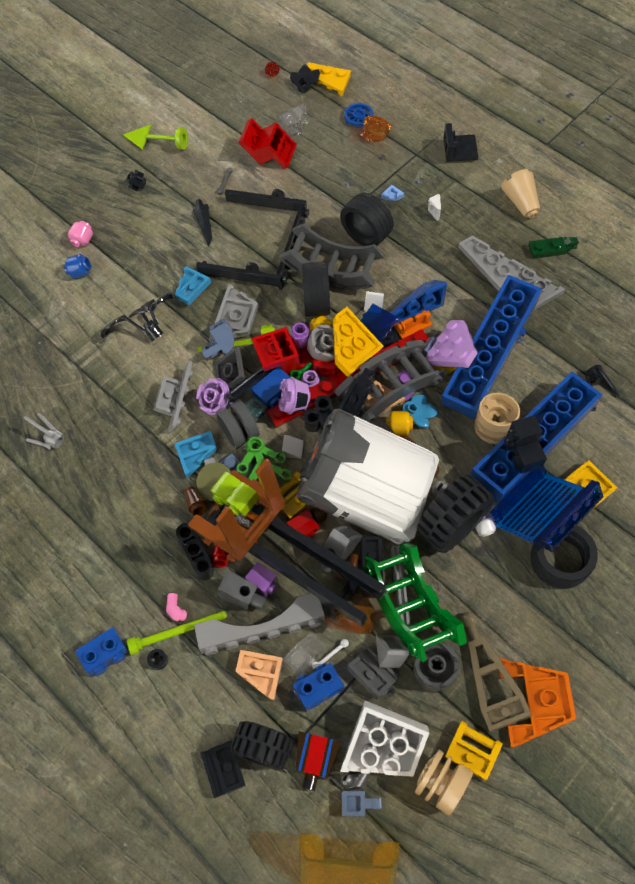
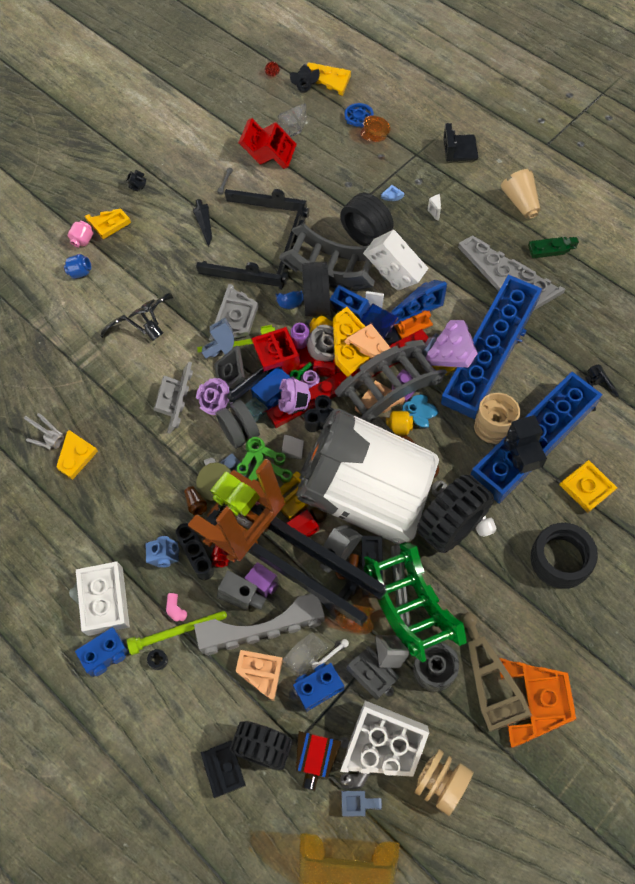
lime piece [123,124,188,150] -> none
dark azure wing [174,431,217,478] -> none
dark azure wing [175,266,212,305] -> none
black hinge [338,368,376,417] -> none
yellow plate [444,720,503,781] -> none
clear blue panel [490,466,604,552] -> none
none -> yellow wing [56,430,98,480]
none -> white piece [69,562,130,636]
none -> yellow wing [85,209,131,240]
none -> medium blue brick [146,536,179,567]
none -> blue hair [275,291,303,310]
none -> blue brick [330,285,372,323]
none -> light nougat wing [344,324,390,359]
none -> white piece [363,229,428,291]

